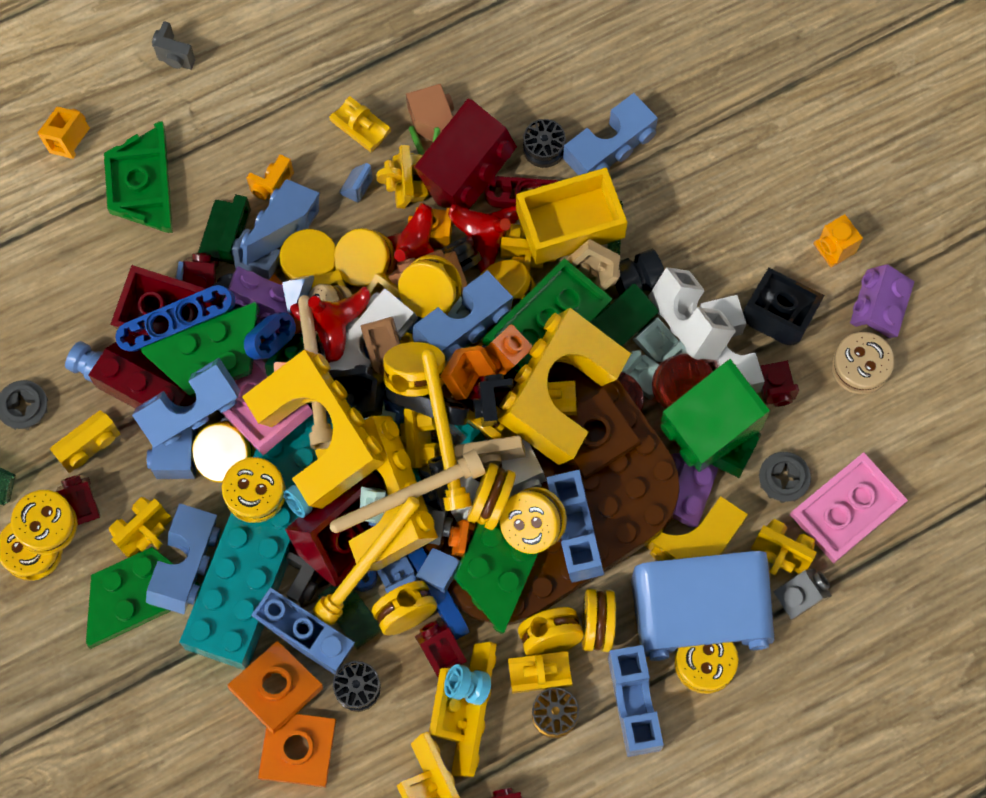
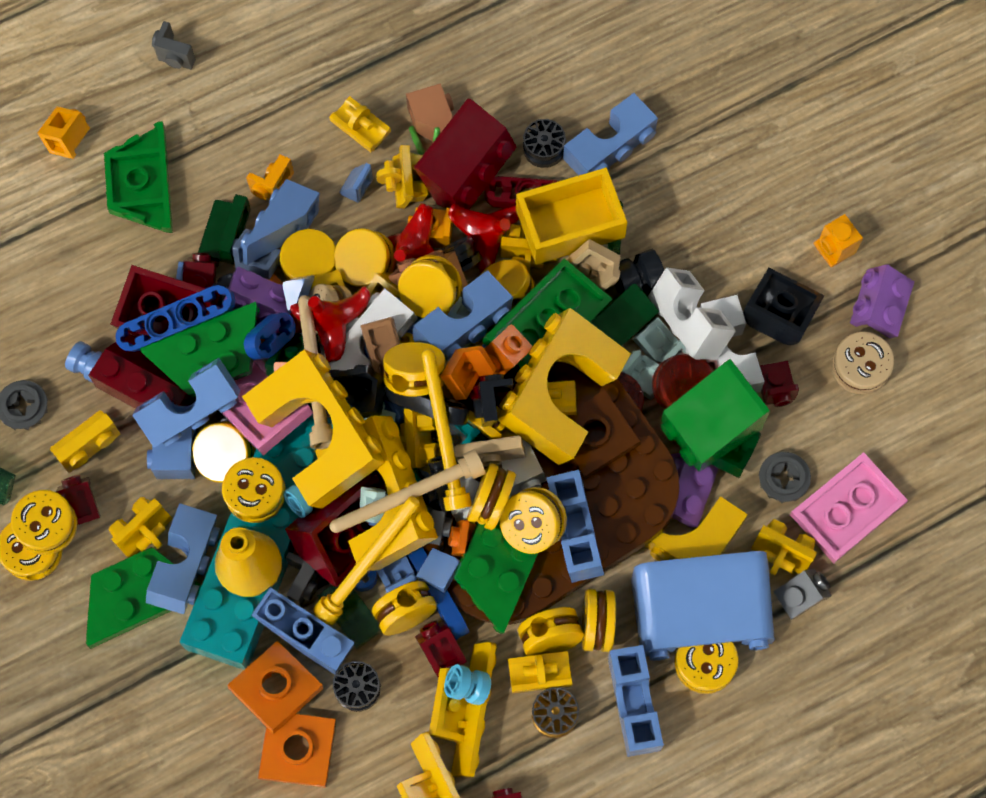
none -> yellow cone [215,527,282,597]

